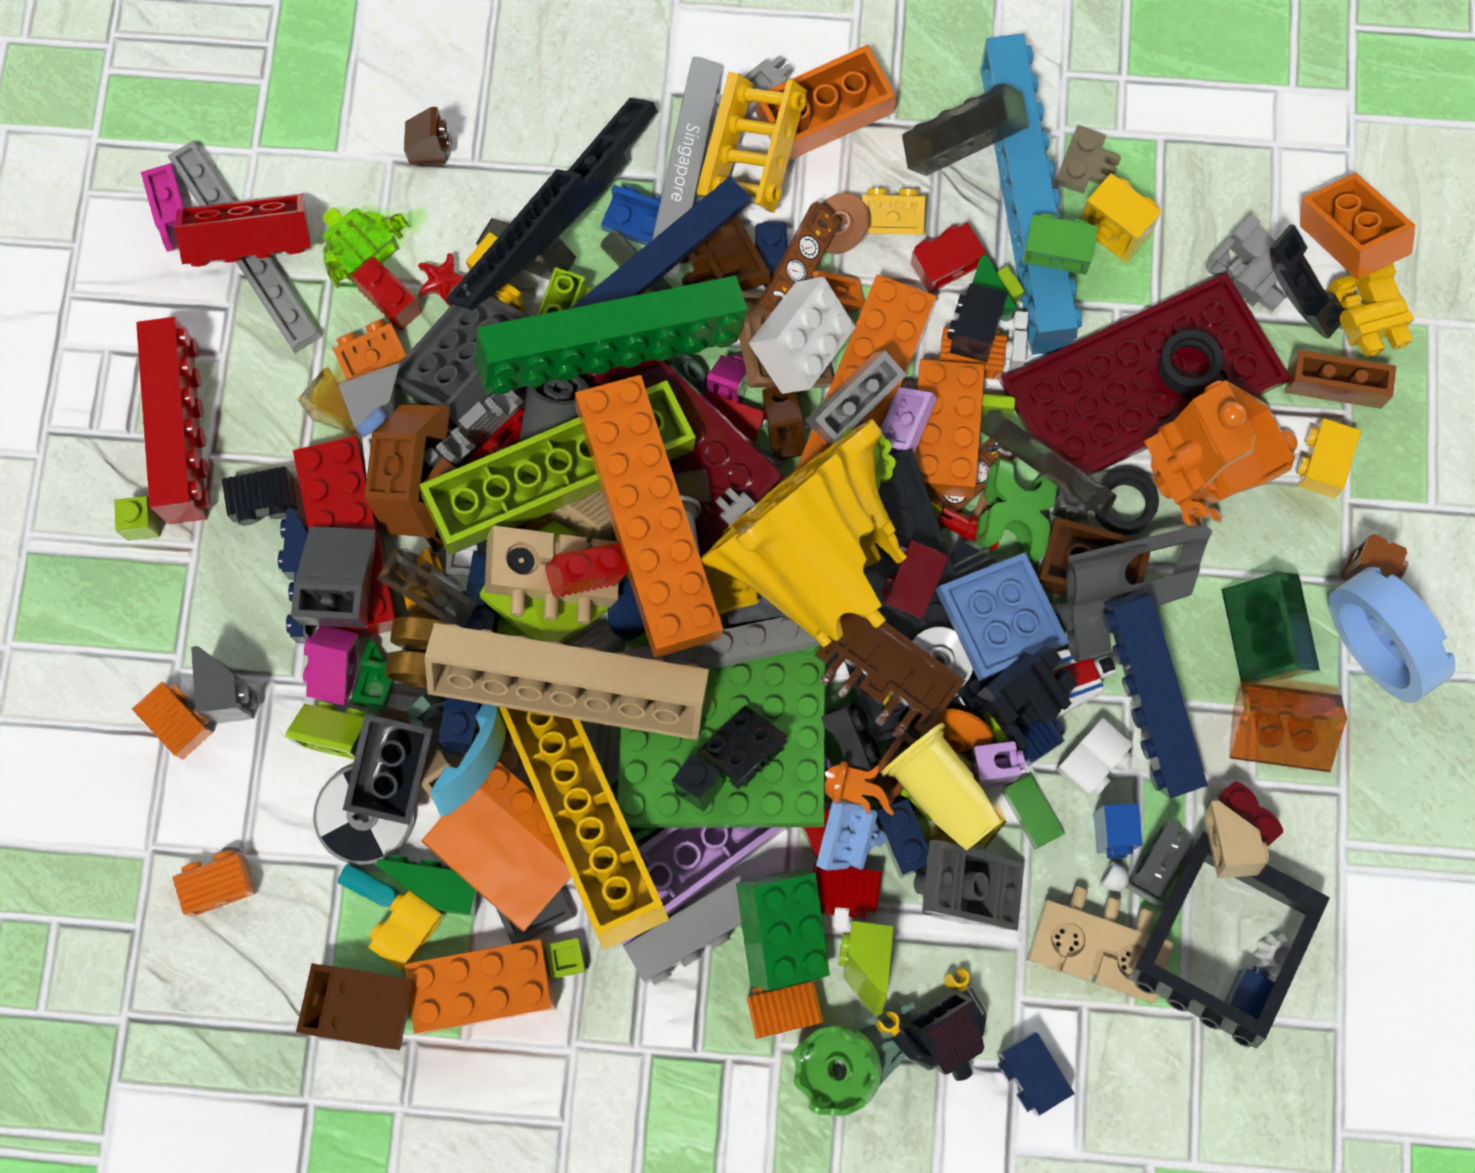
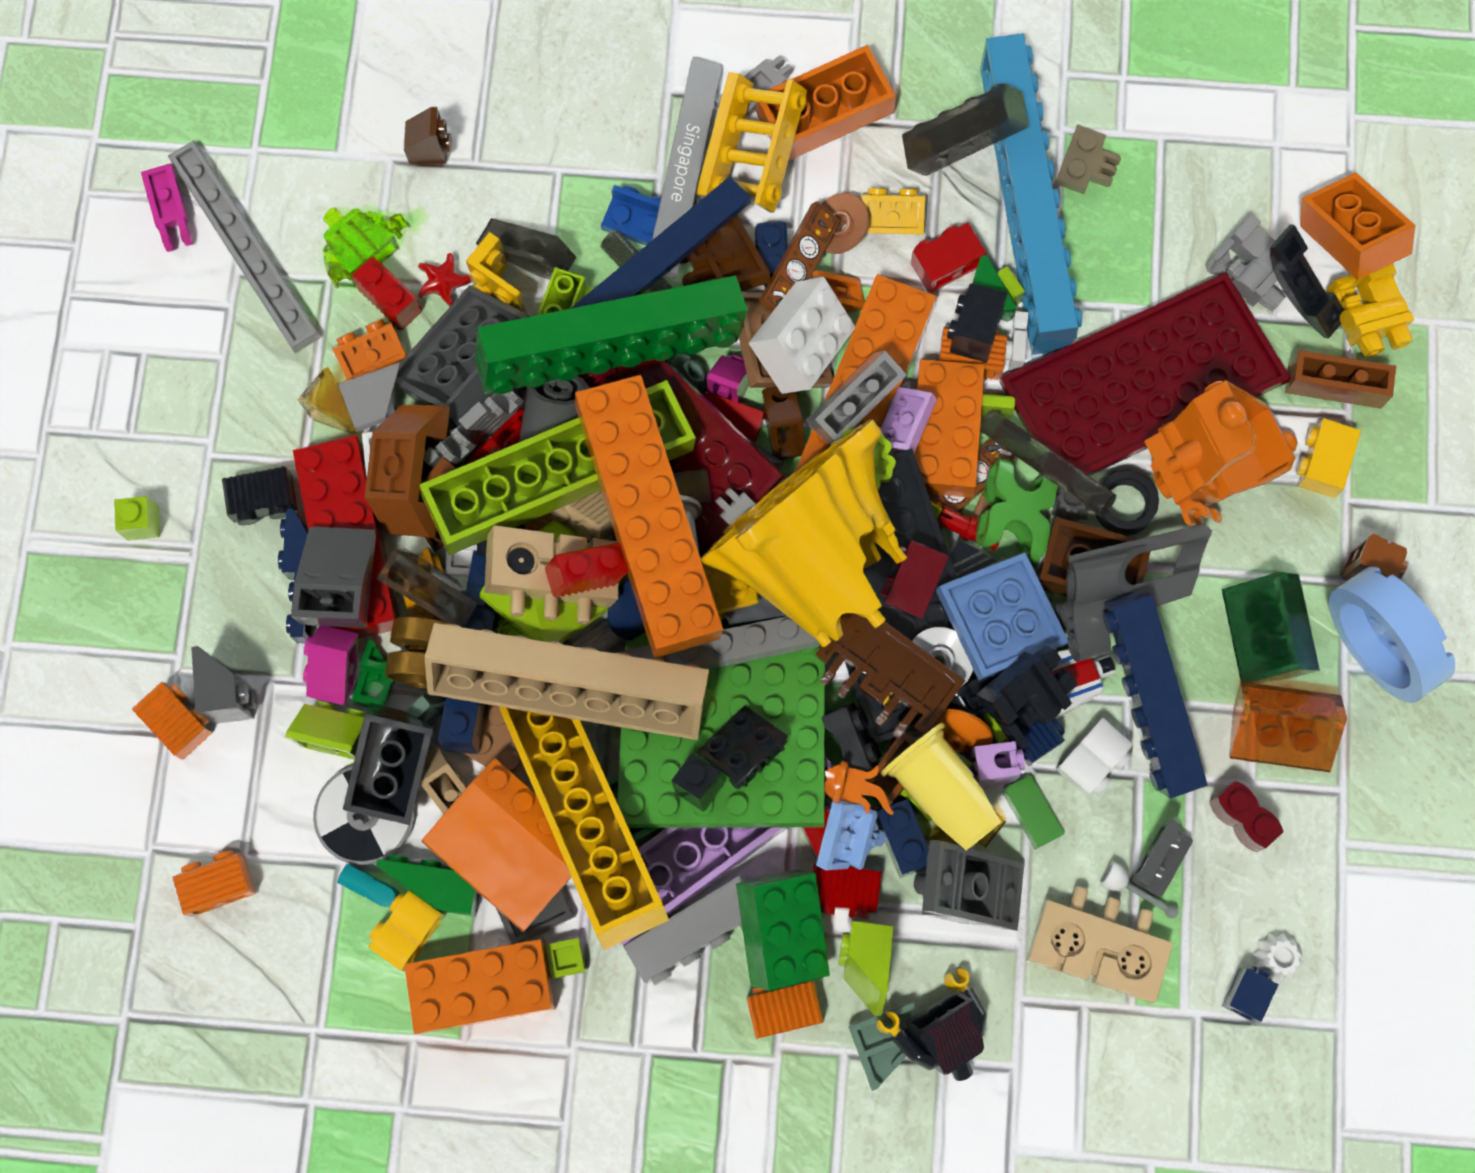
red brick [136,316,211,525] -> none
red slope [174,193,311,267] -> none
reddish brown slope [296,963,415,1051] -> none
medium blue tile [355,407,387,437] -> none
medium azure slope [430,704,506,816] -> none
black slope [446,98,658,310] -> none
bright green plate [792,1025,882,1116] -> none
dark blue brick [997,1032,1075,1116] -> none
bright green brick [1022,213,1098,275] -> none
yellow brick [1080,173,1162,264] -> none
blue brick [1093,803,1143,859] -> none
black window [1128,831,1330,1049] -> none
black tyre [1157,330,1223,396] -> none
tan slope [1204,801,1269,878] -> none

